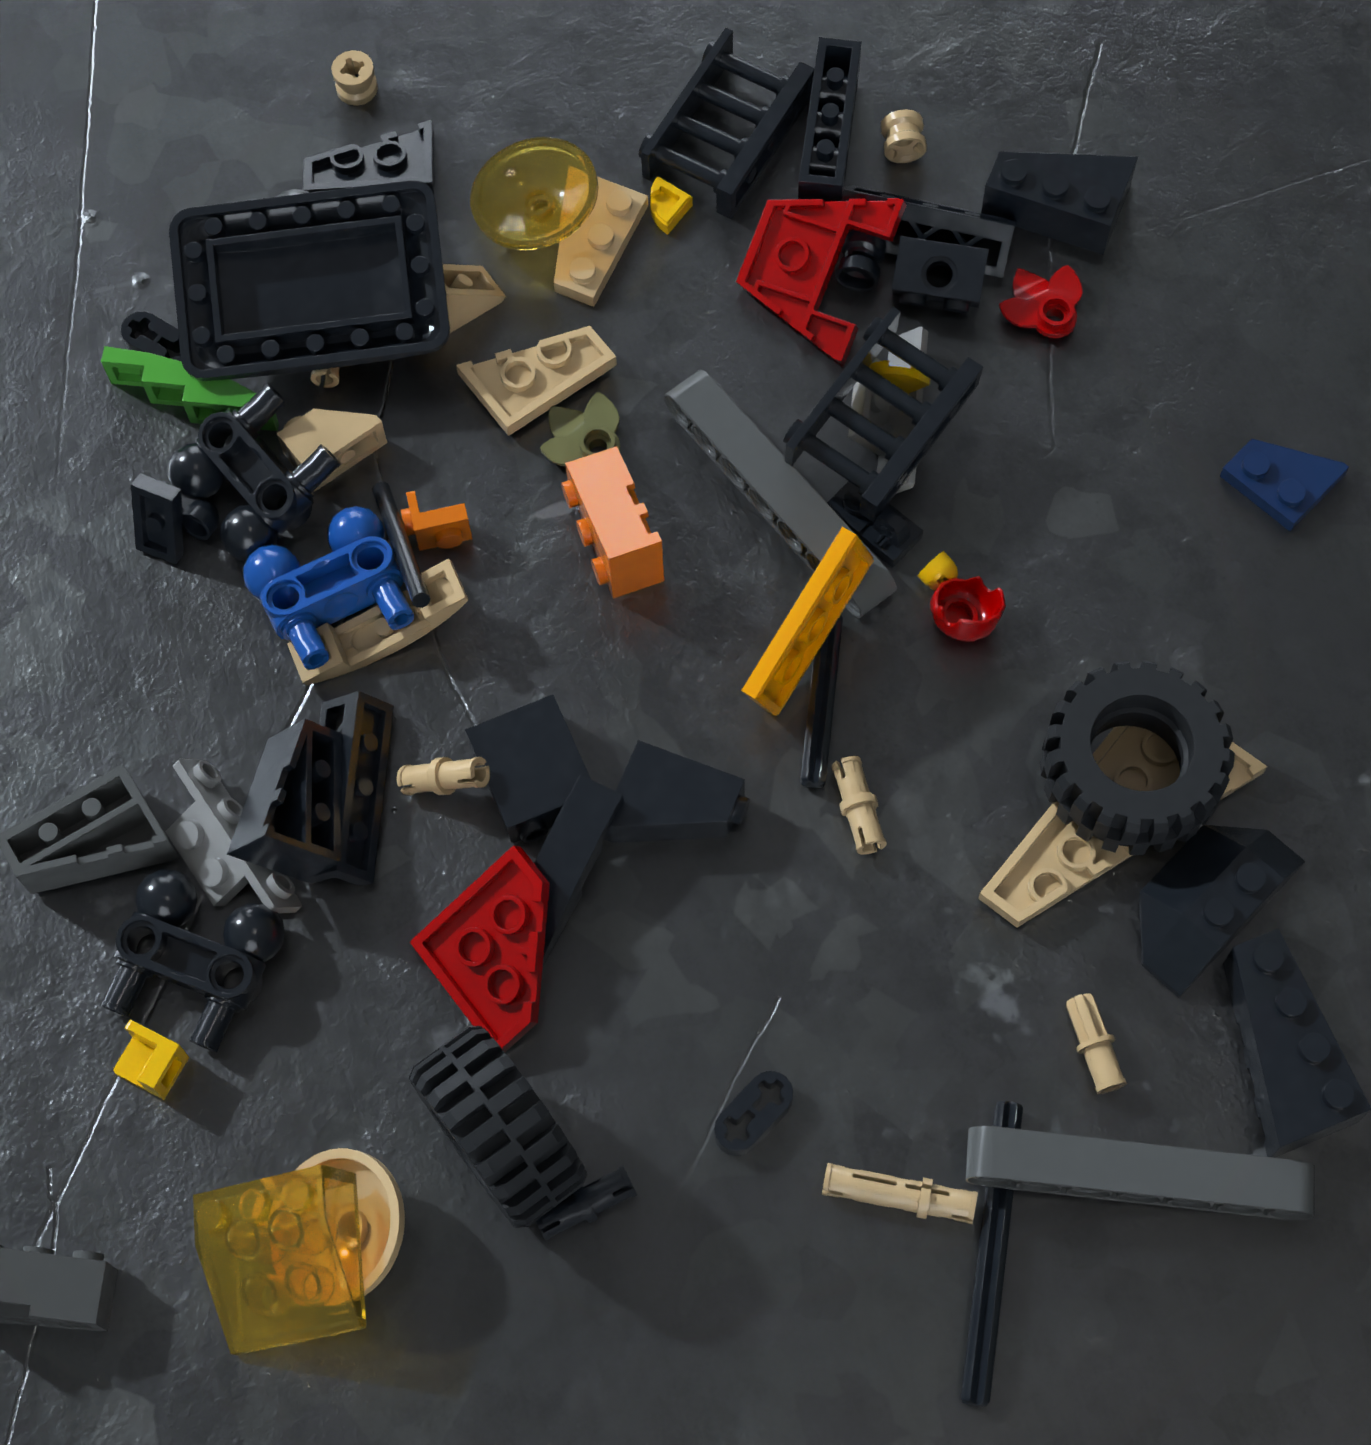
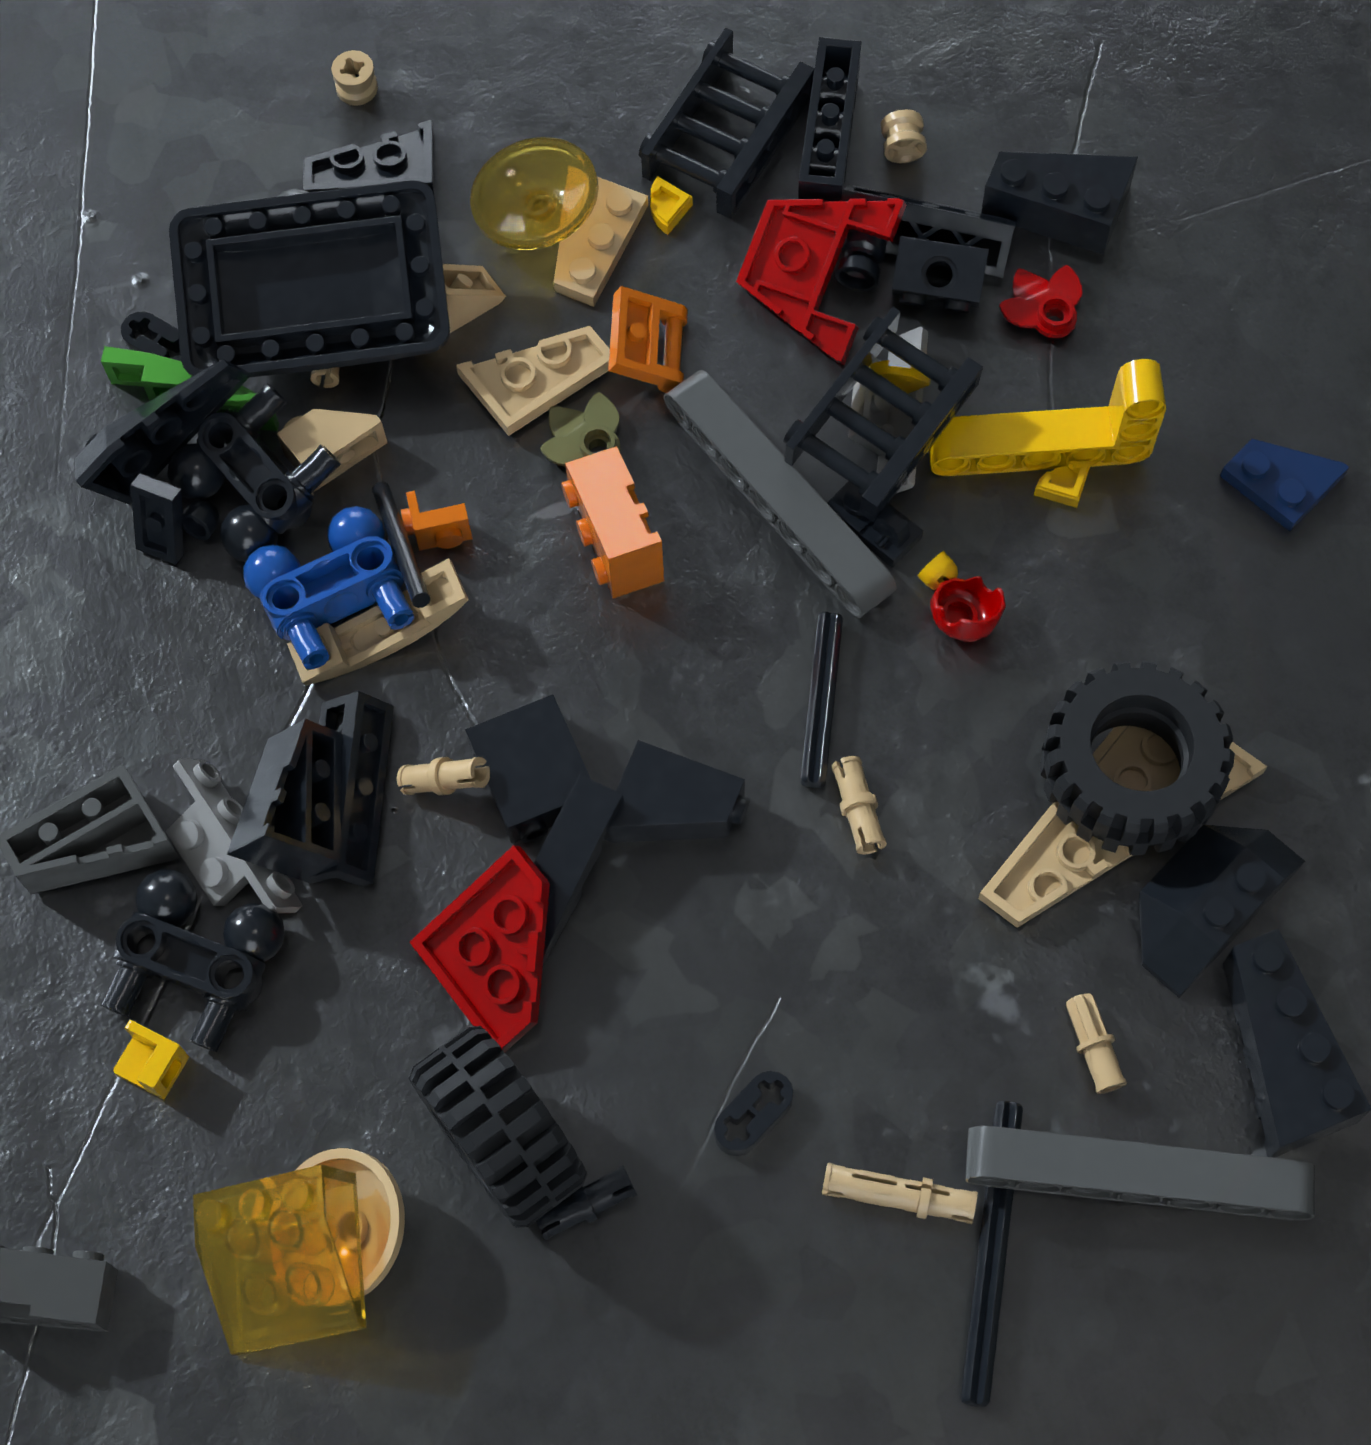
light orange tile [741,527,874,716] -> none
none -> black wedge [75,359,250,505]
none -> orange plate [608,286,688,393]
none -> yellow beam [929,359,1166,476]
none -> yellow tile [1034,461,1091,508]

